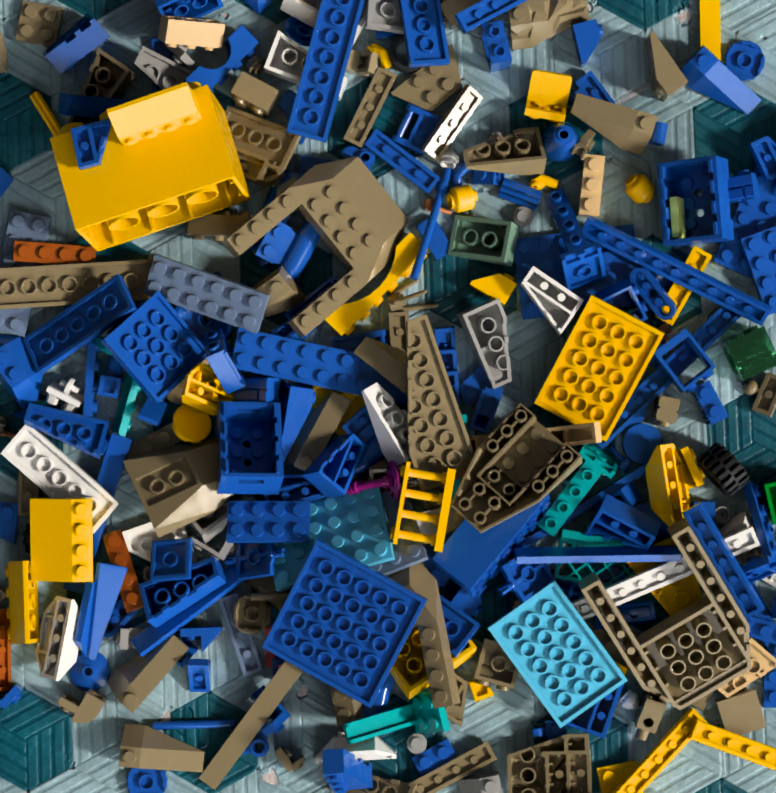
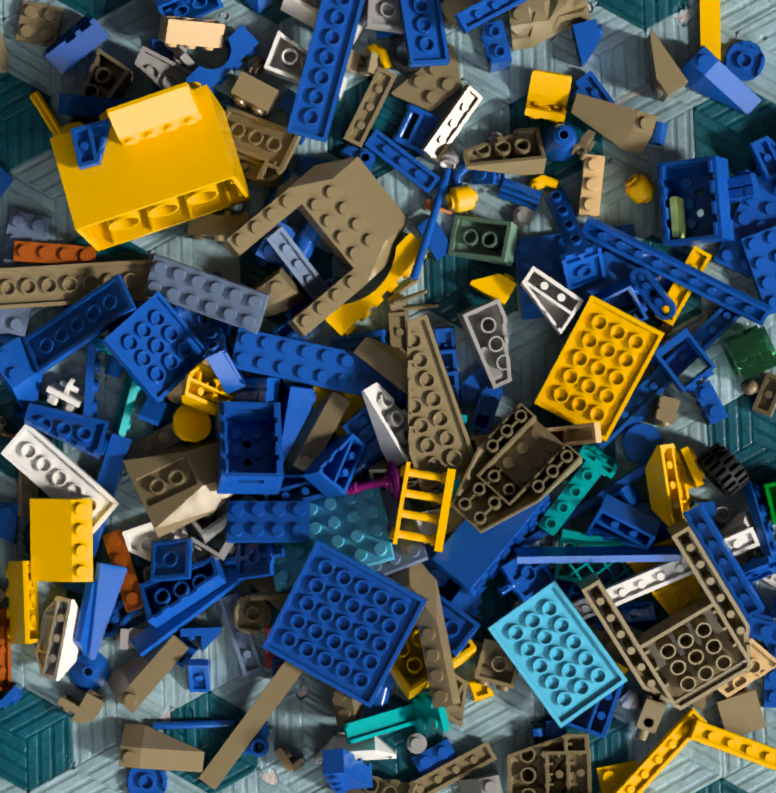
blue panel [97,375,123,399] -> none
blue bracket [252,685,291,737] -> none
blue dish [284,17,314,46] -> none
blue hand [609,446,631,473] -> none
none -> sand blue plate [264,225,328,300]

